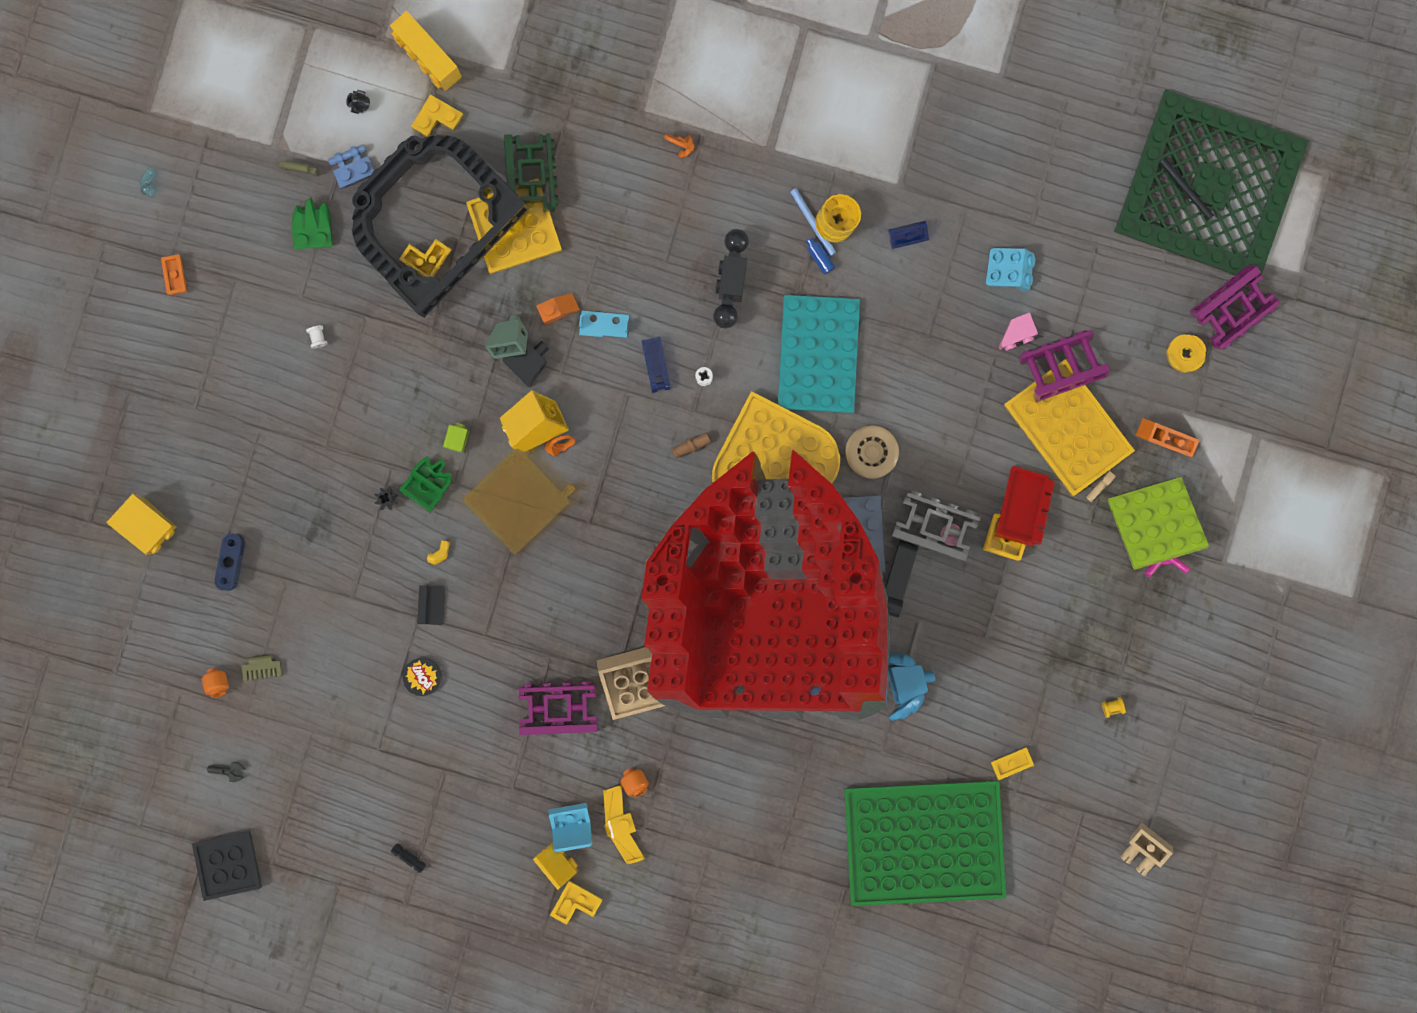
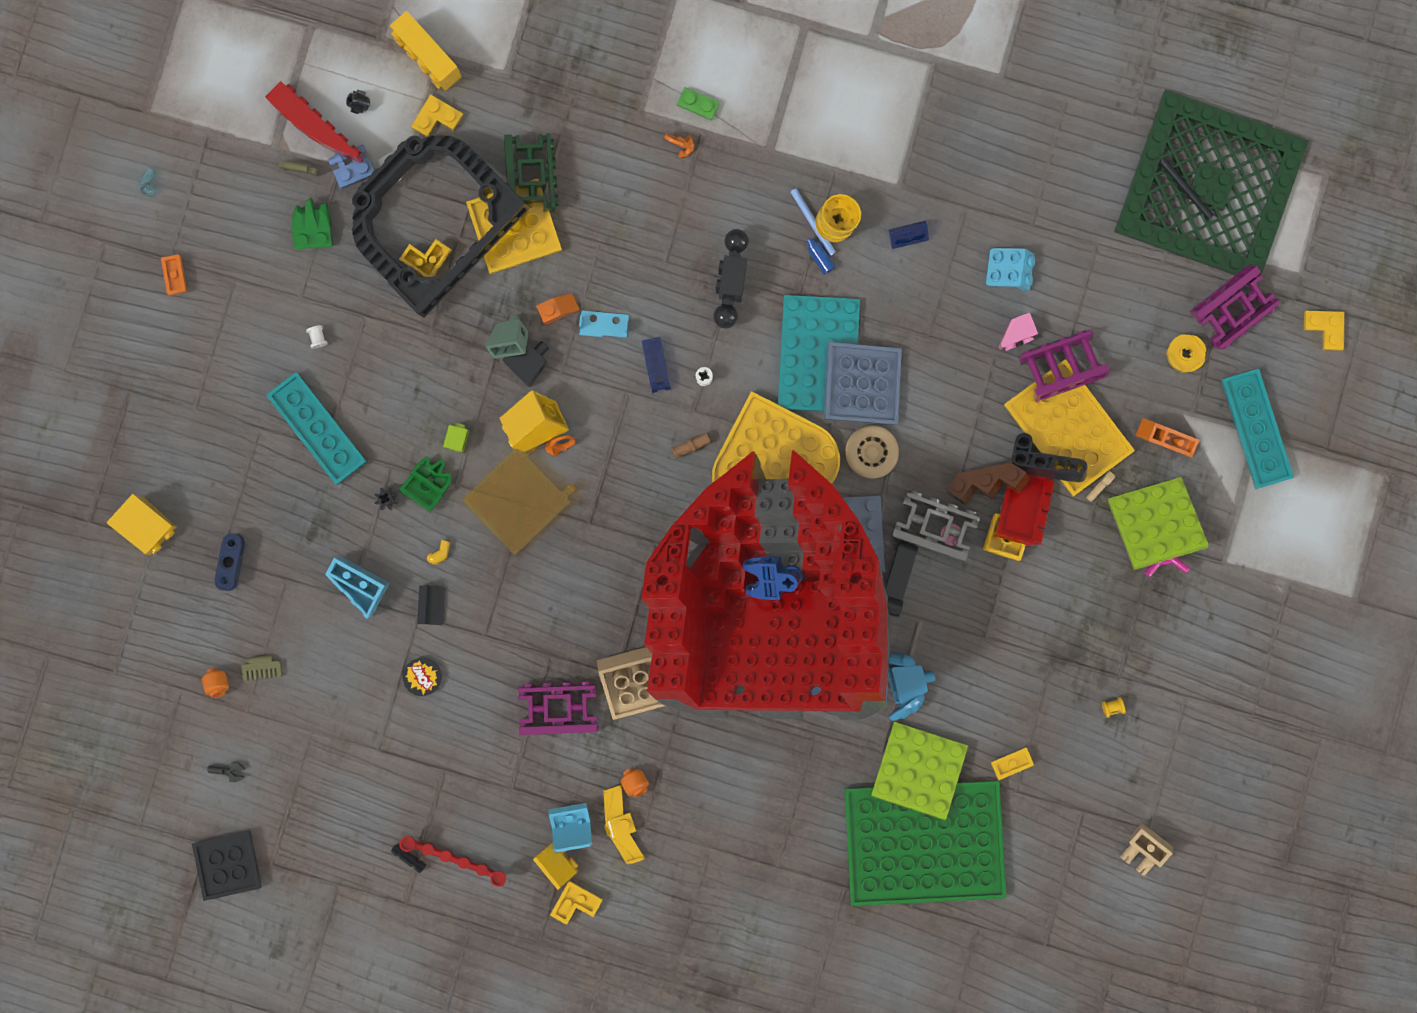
none -> red slope [265,81,364,163]
none -> teal plate [266,372,367,485]
none -> medium azure wedge [325,555,390,619]
none -> red bar [399,835,507,887]
none -> bright green plate [677,87,719,121]
none -> blue piece [743,556,803,600]
none -> sand blue plate [823,342,902,425]
none -> lime plate [871,722,968,820]
none -> reddish brown brick [946,462,1030,505]
none -> black beam [1012,433,1087,482]
none -> teal plate [1221,368,1294,489]
none -> yellow plate [1304,311,1344,351]

